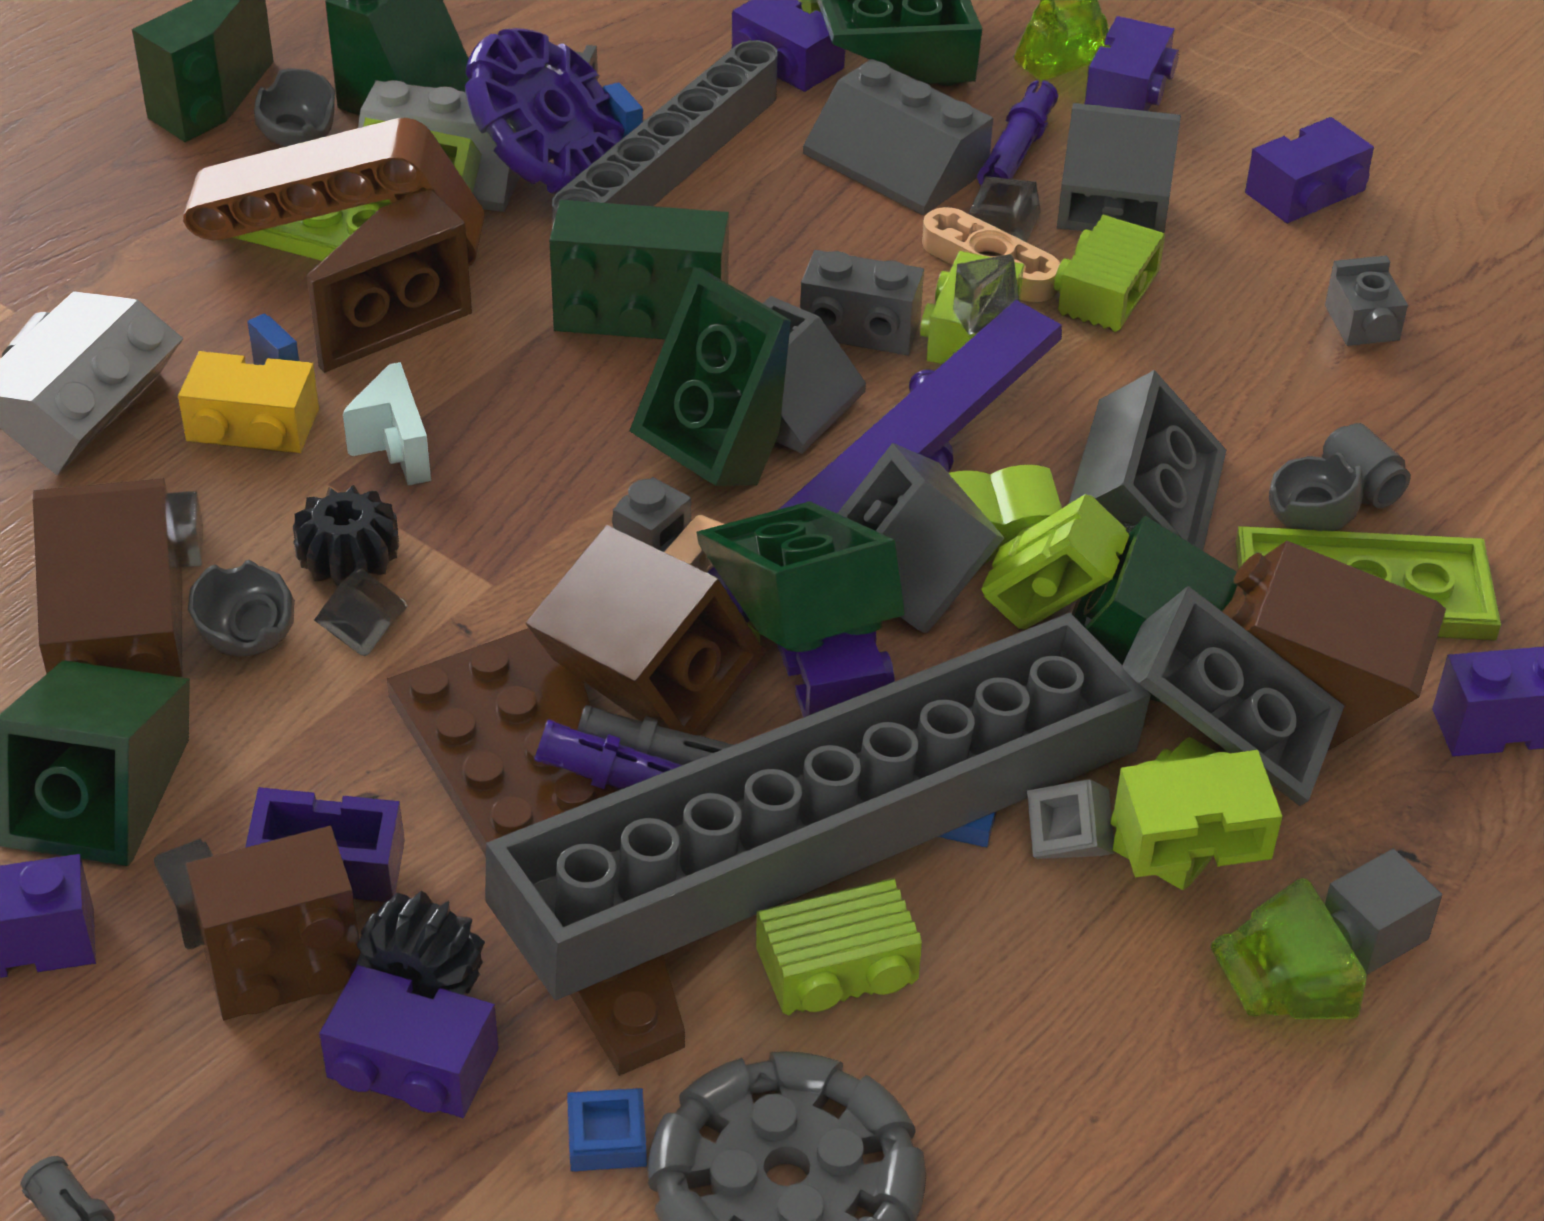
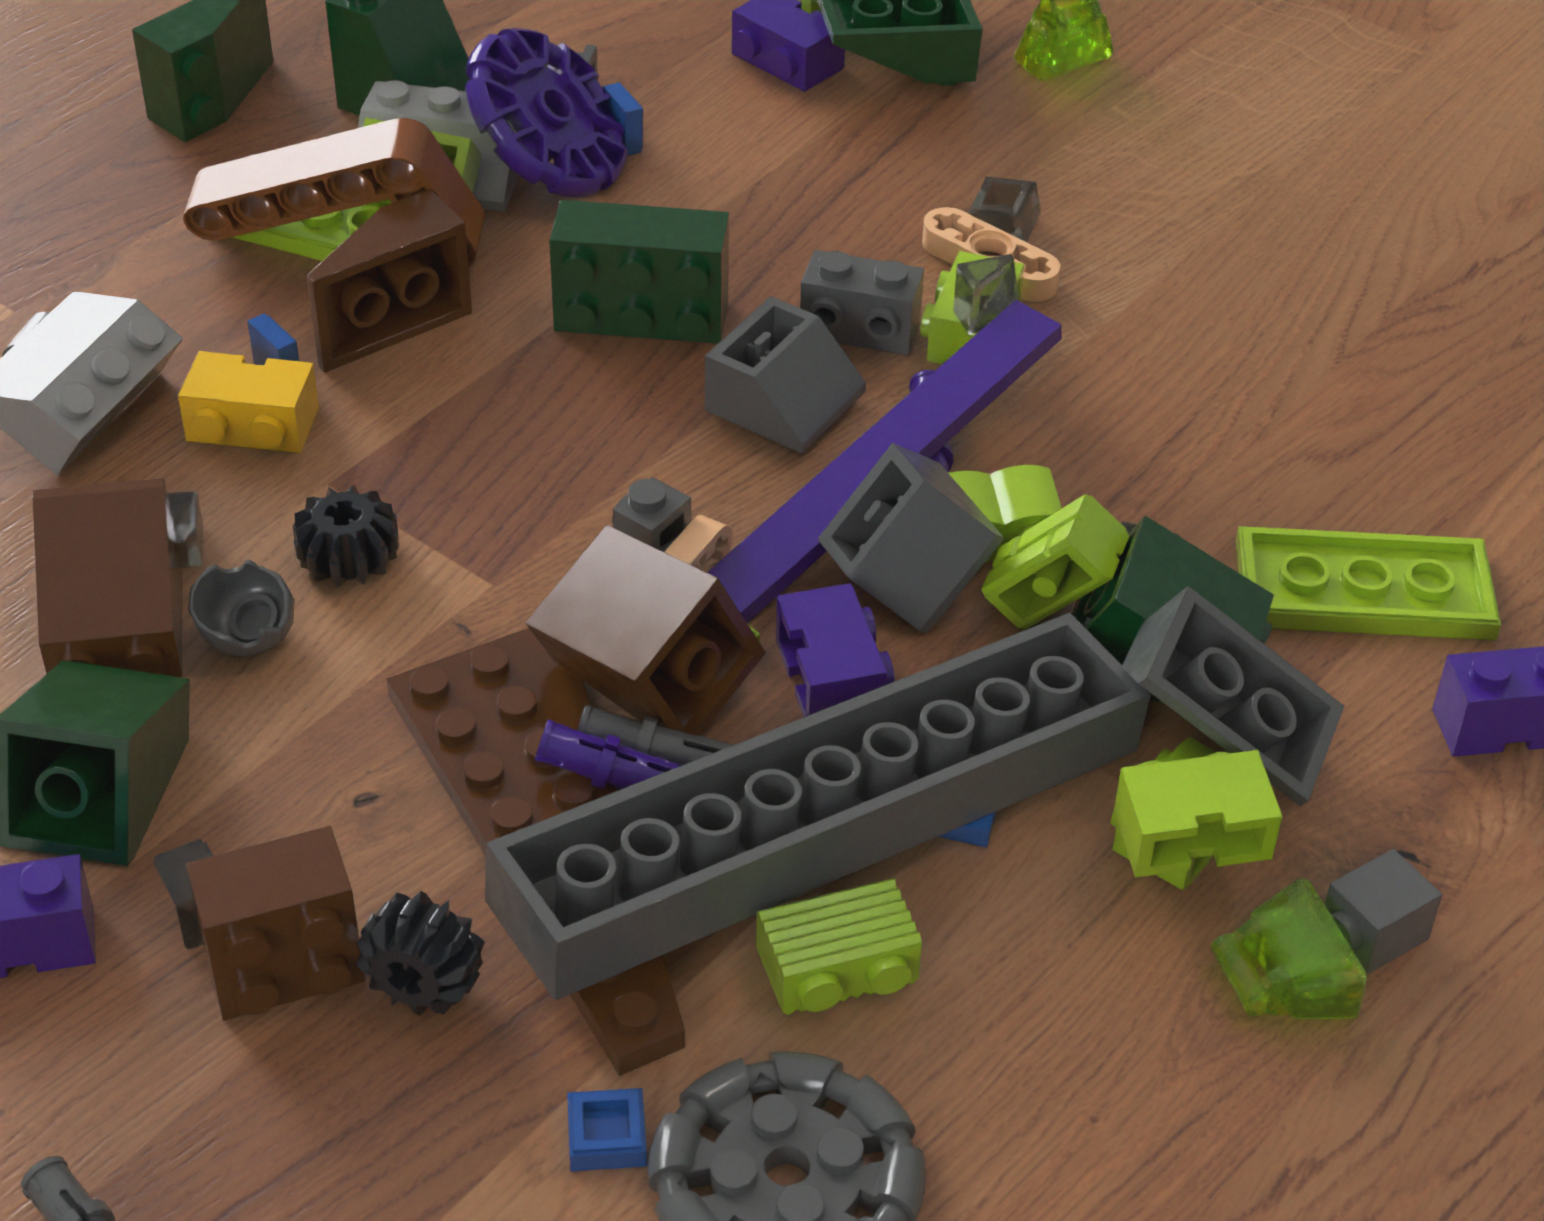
dark purple brick [245,787,405,902] -> none
dark grey hair [254,68,335,147] -> none
clear smoke slope [314,568,408,656] -> none
dark purple brick [319,965,499,1118] -> none
light aqua slope [343,362,431,485] -> none
dark grey beam [552,40,778,224] -> none
dark green slope [629,267,791,486] -> none
dark green slope [696,501,905,652] -> none
dark grey slope [803,59,993,215] -> none
dark purple pin [977,80,1058,194] -> none
light grey slope [1027,779,1115,859] -> none
lime brick [1054,214,1165,332] -> none
dark grey slope [1057,103,1181,233] -> none
dark grey slope [1069,370,1227,551] -> none
dark purple brick [1085,16,1179,111] -> none
reddish brown slope [1222,541,1446,751] -> none
dark purple brick [1245,117,1374,224] -> none
dark grey hair [1269,453,1363,531] -> none
dark grey brick [1322,423,1411,509] -> none
dark grey brick [1325,255,1408,346] -> none

